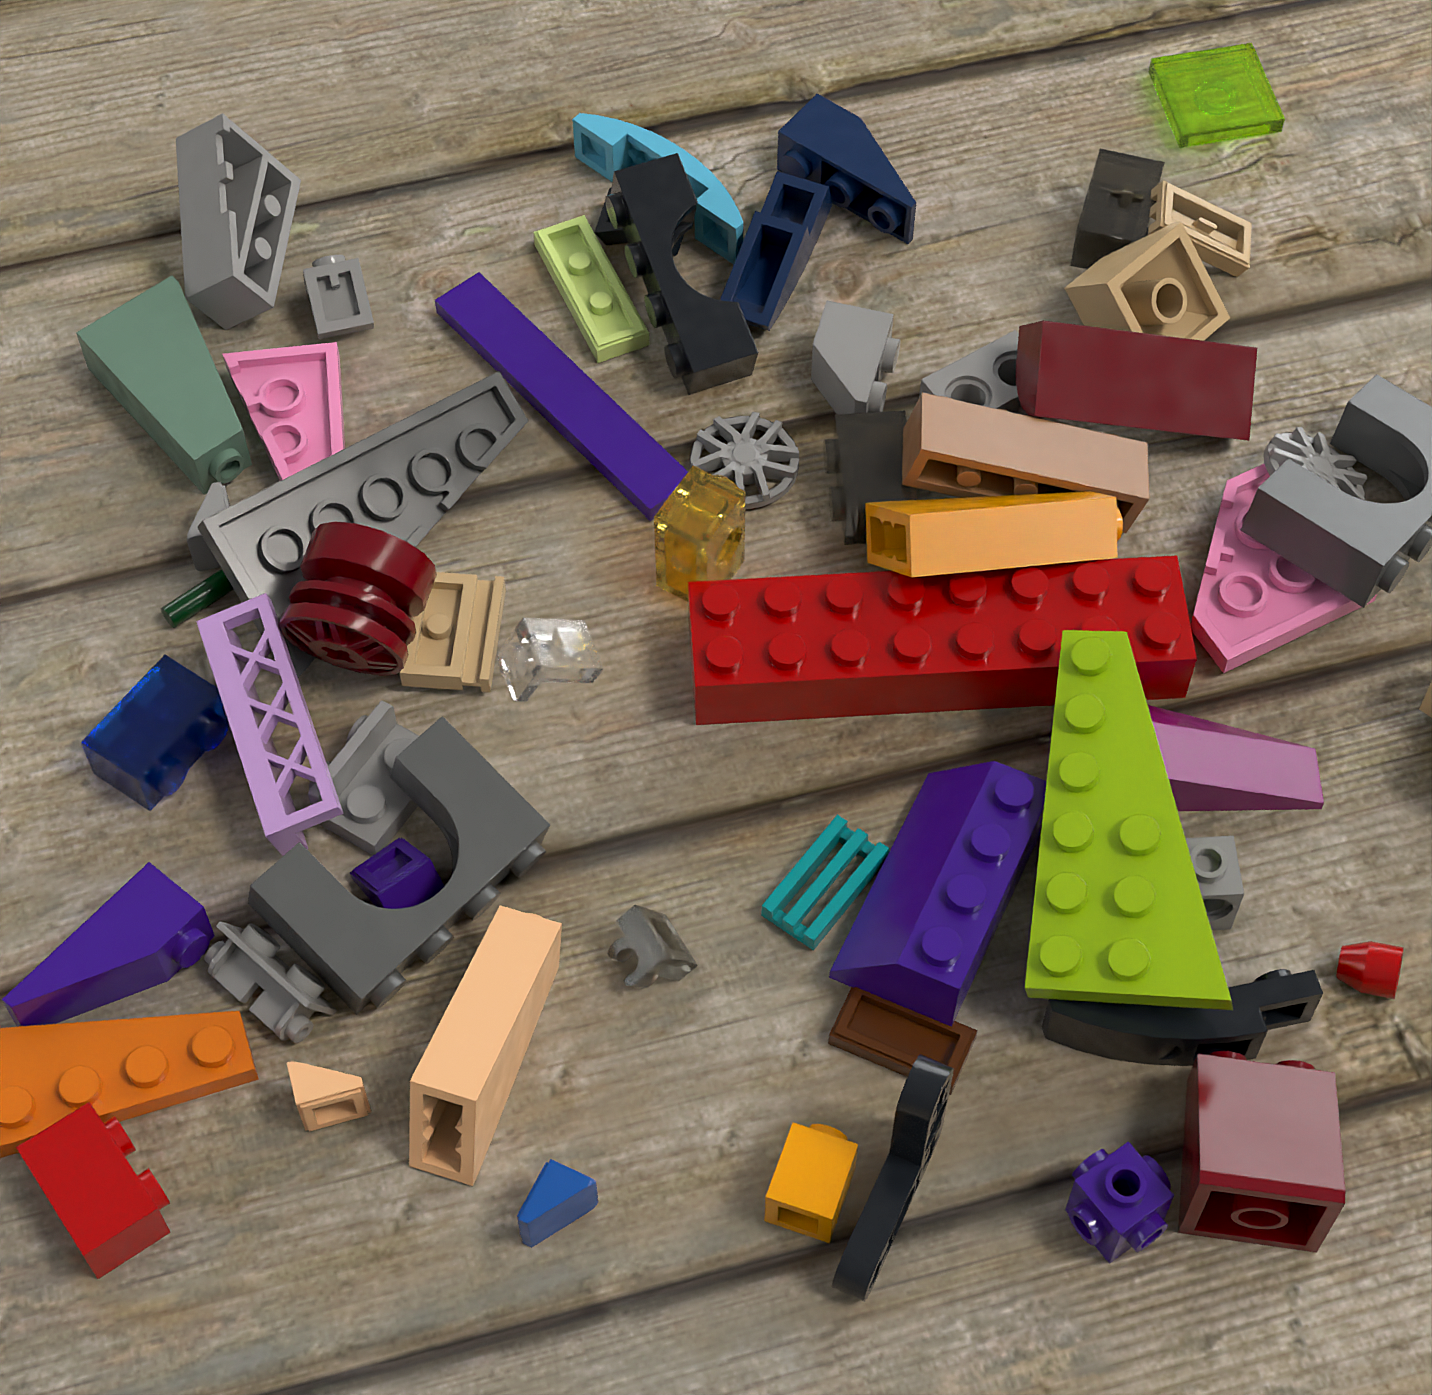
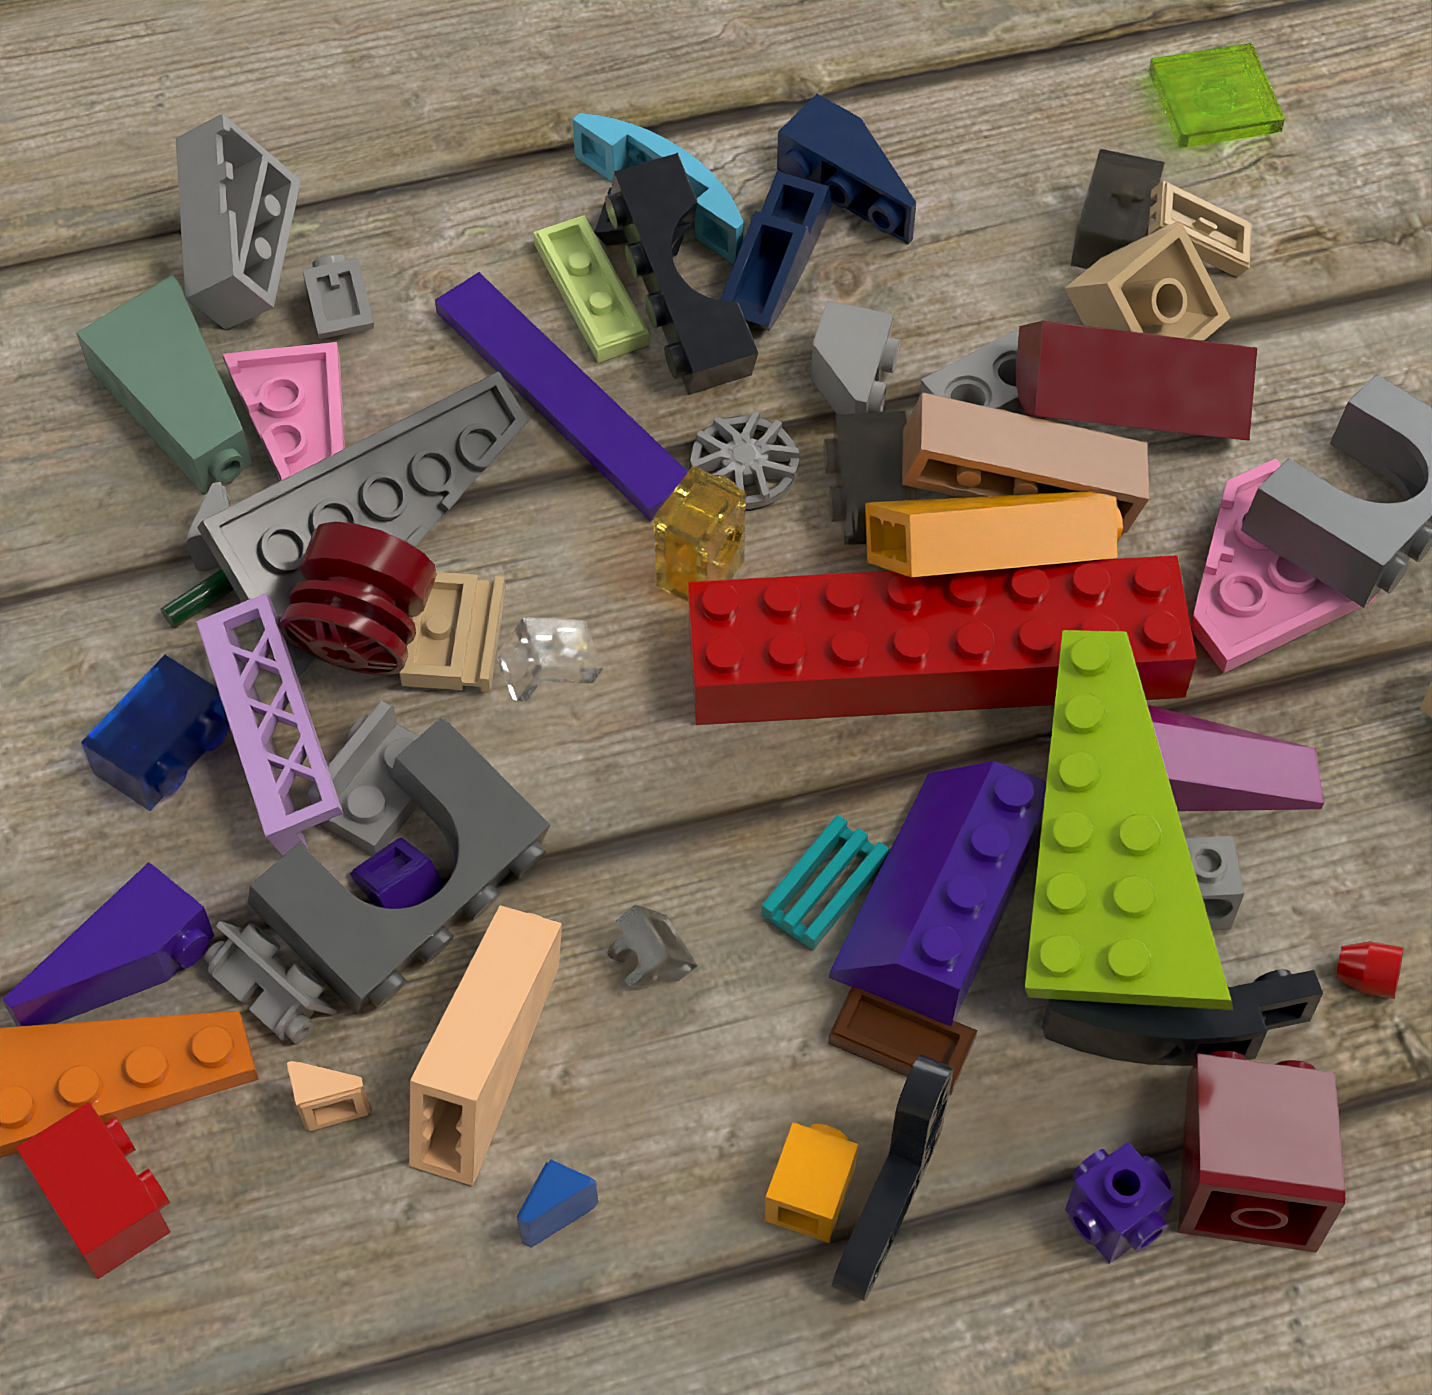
light grey wheel [1263,427,1367,500] -> none

